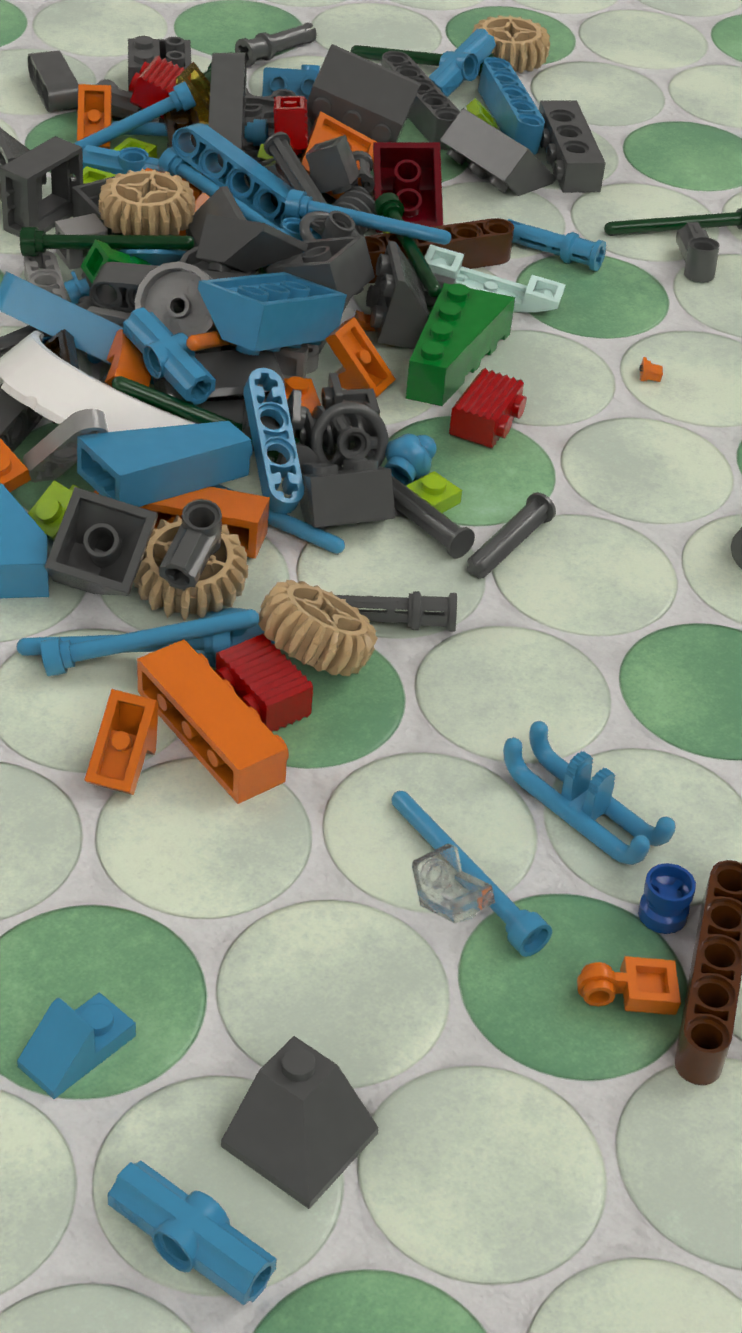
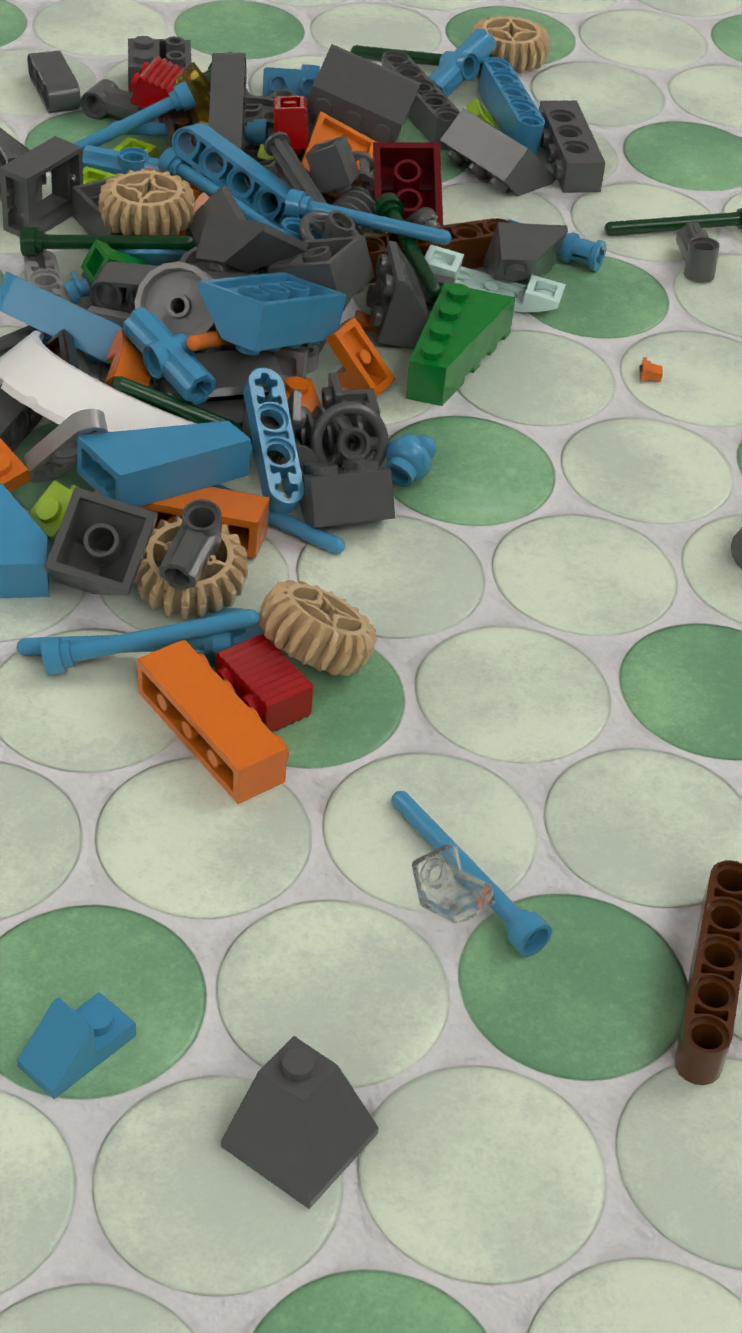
light grey panel [55,213,108,270] -> none
orange slope [77,84,112,149] -> none
orange slope [84,689,159,795] -> none
dark azure piece [108,1160,277,1305] -> none
dark grey pin [235,22,317,67] -> none
dark grey pin [335,591,457,632] -> none
dark grey axle [392,477,475,558] -> none
lime plate [406,471,462,513] -> none
red brick [449,368,527,449] -> none
dark grey axle [467,492,556,579] -> none
dark azure piece [503,721,676,865] -> none
orange plate [577,956,681,1015] -> none
blue wheel [638,863,696,934] -> none
none -> dark grey arm [404,207,440,229]
none -> dark grey slope [483,222,568,282]

